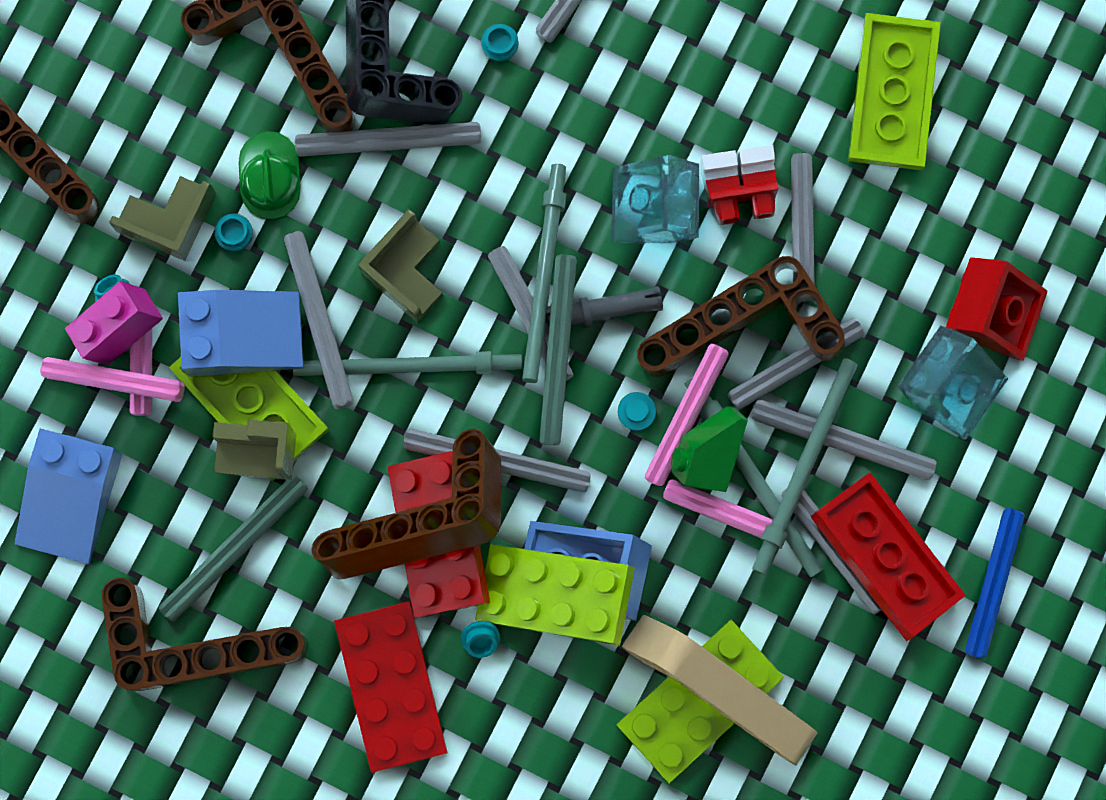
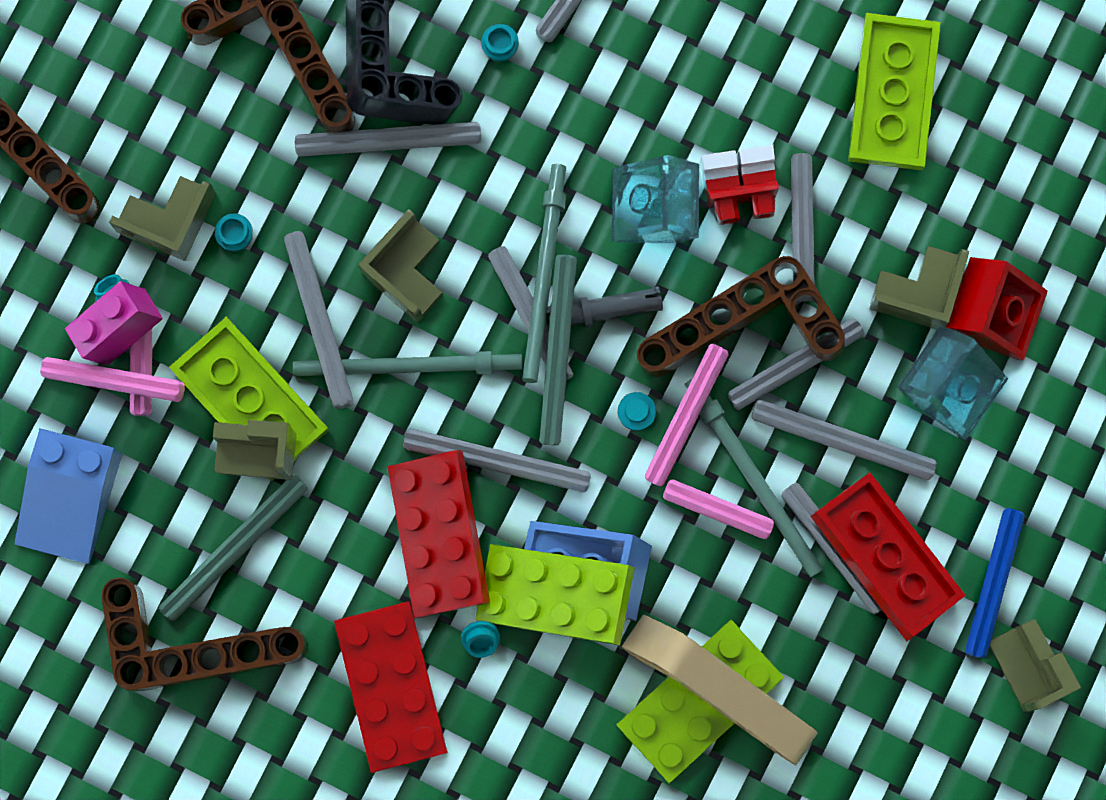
medium blue slope [178,290,304,377] -> none
green piece [238,131,301,220] -> none
reddish brown beam [311,429,501,579] -> none
green slope [671,406,748,492] -> none
sand green bar [752,358,858,575] -> none
none -> olive panel [869,246,970,331]
none -> olive panel [989,619,1081,712]

